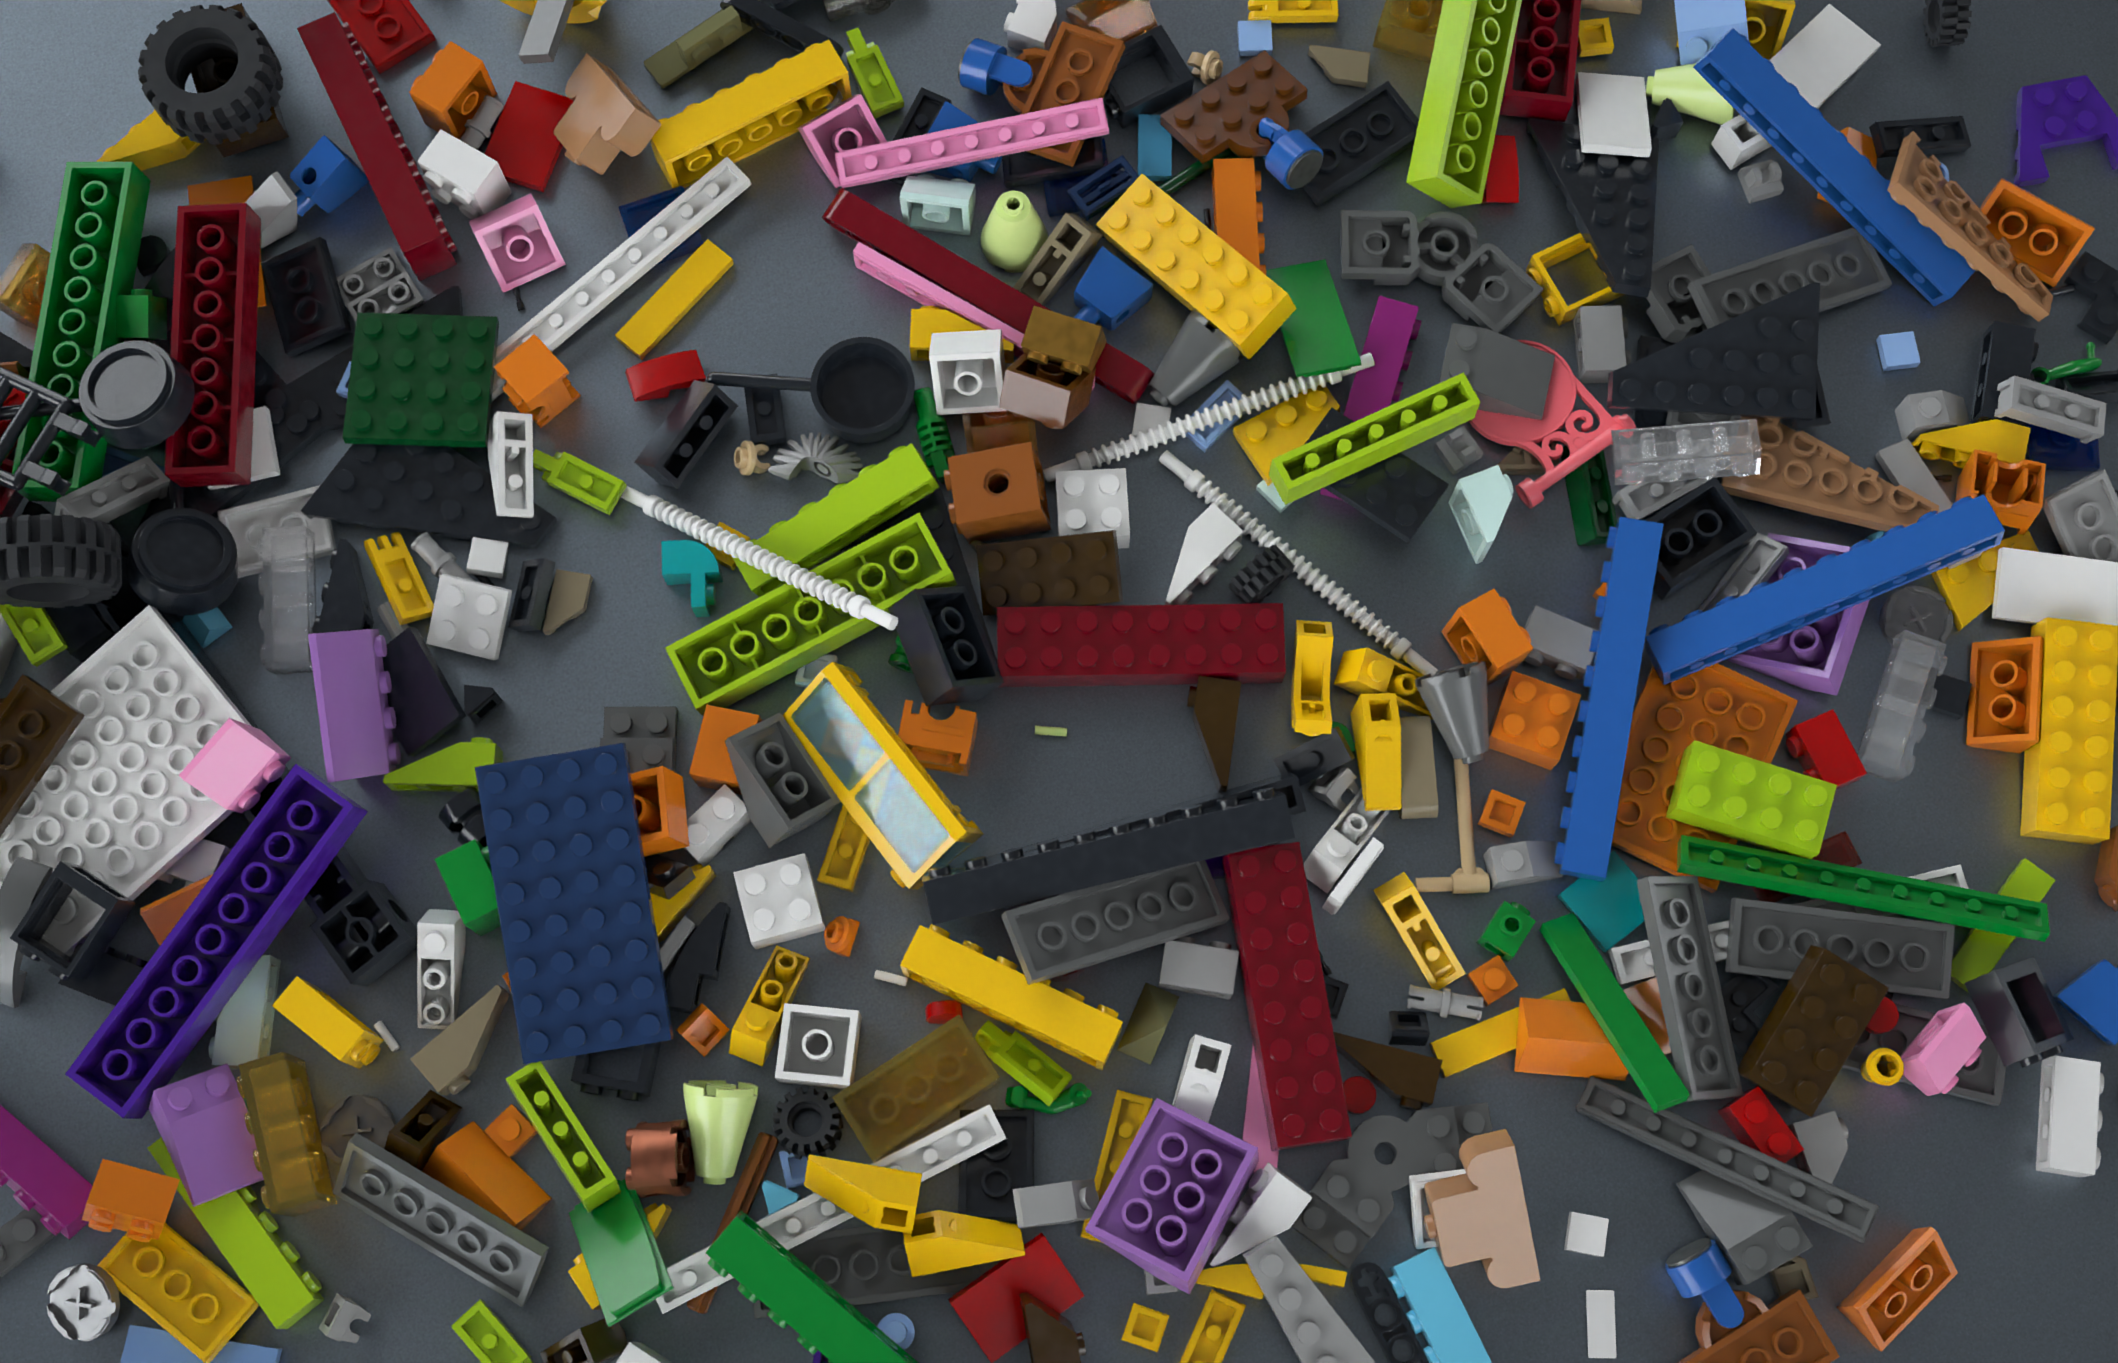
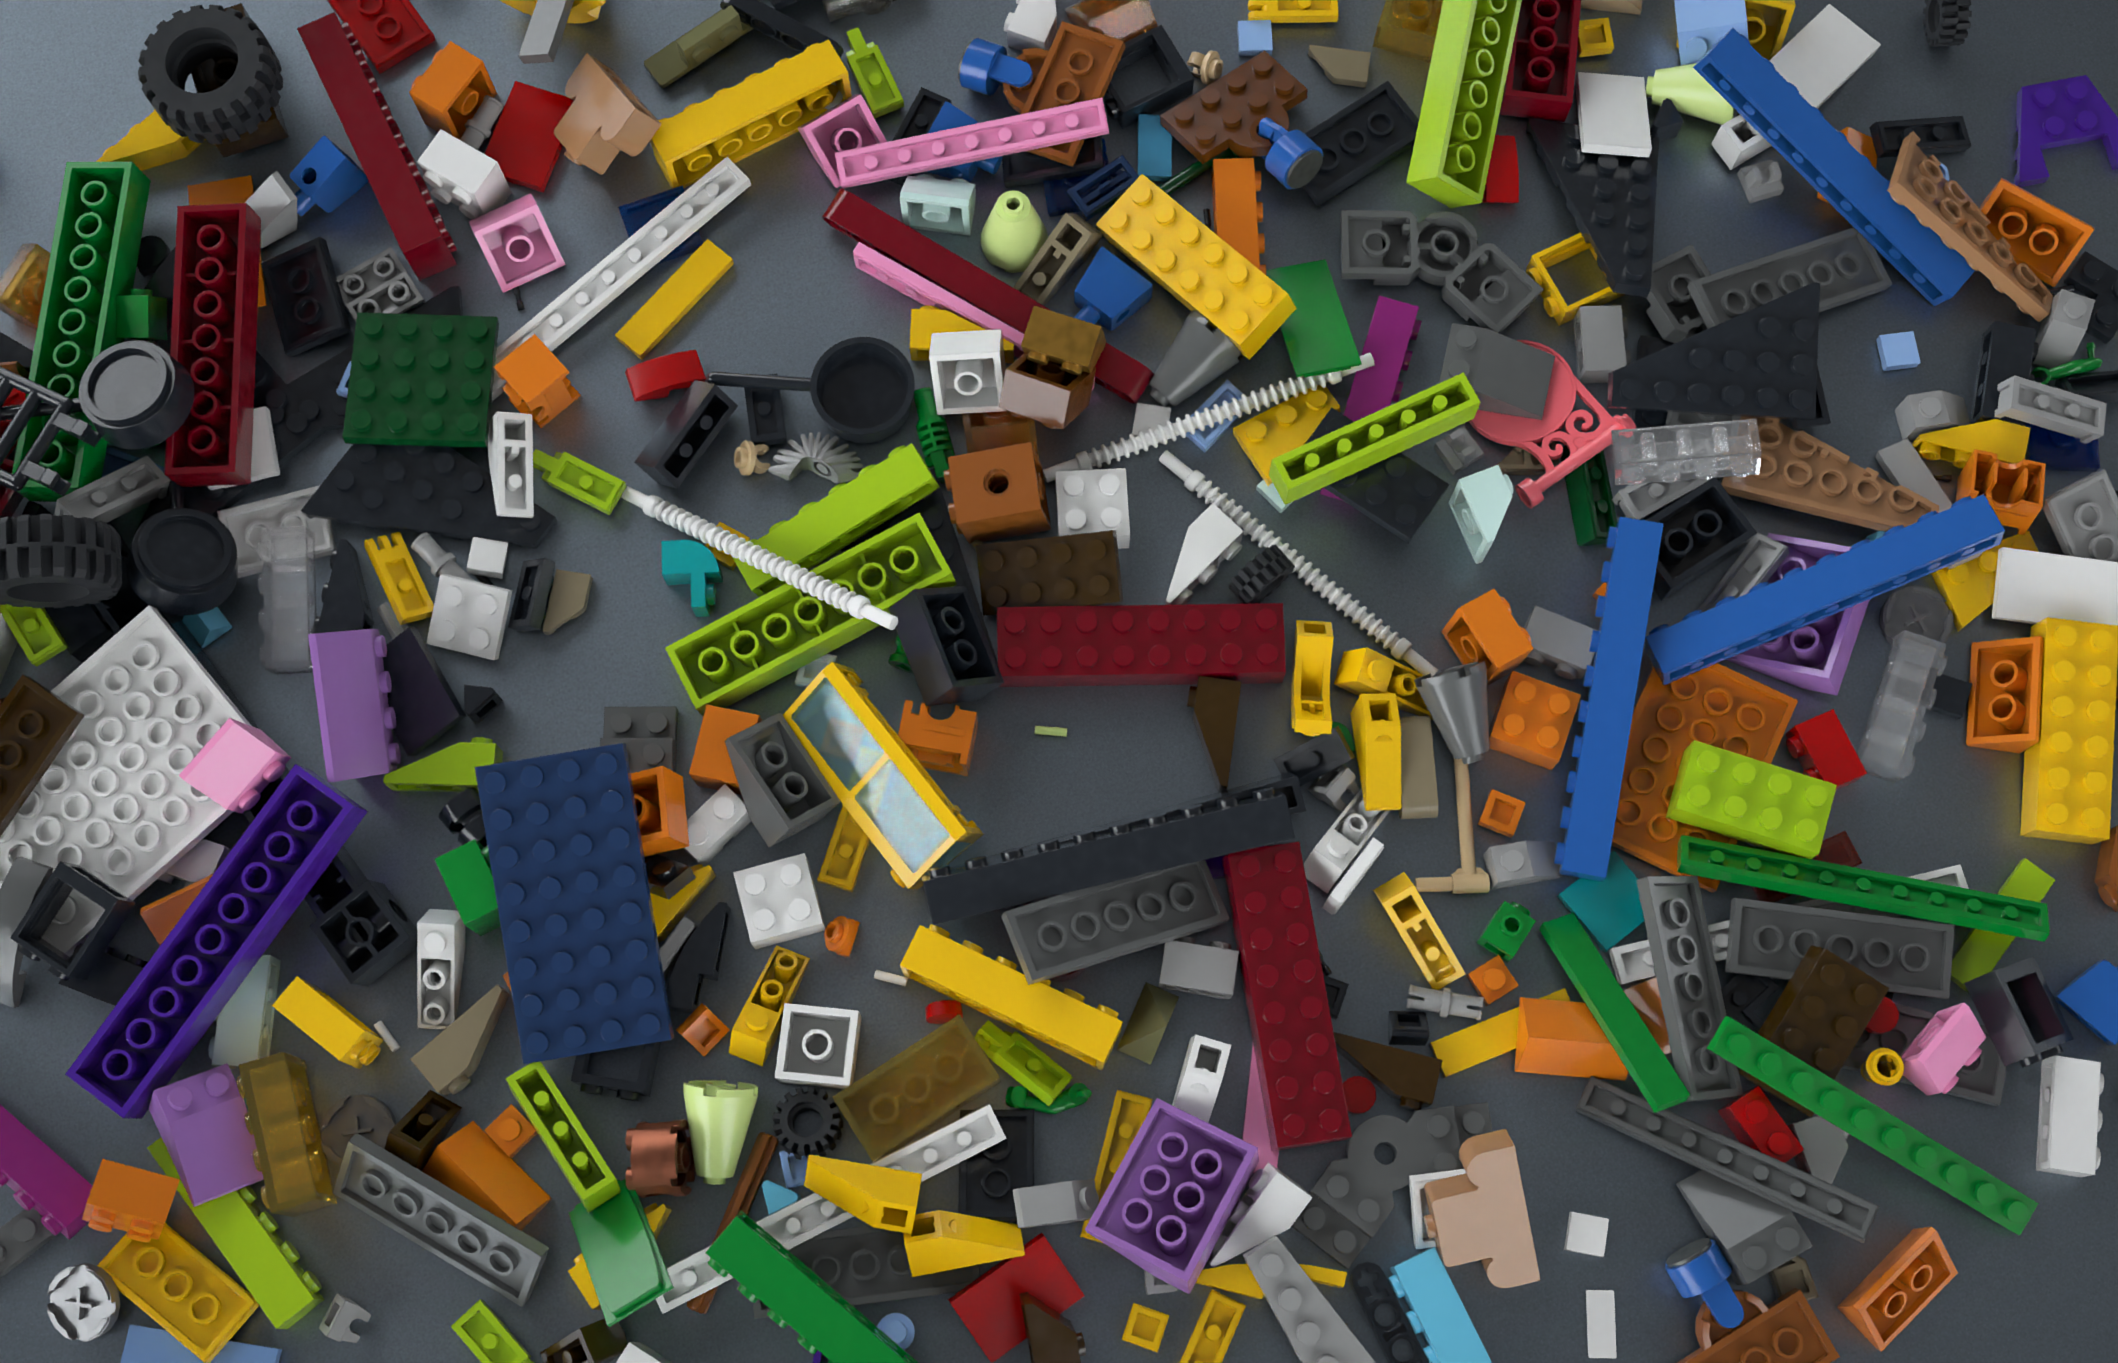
none -> green plate [1706,1016,2039,1236]
none -> light grey slope [2031,289,2095,369]

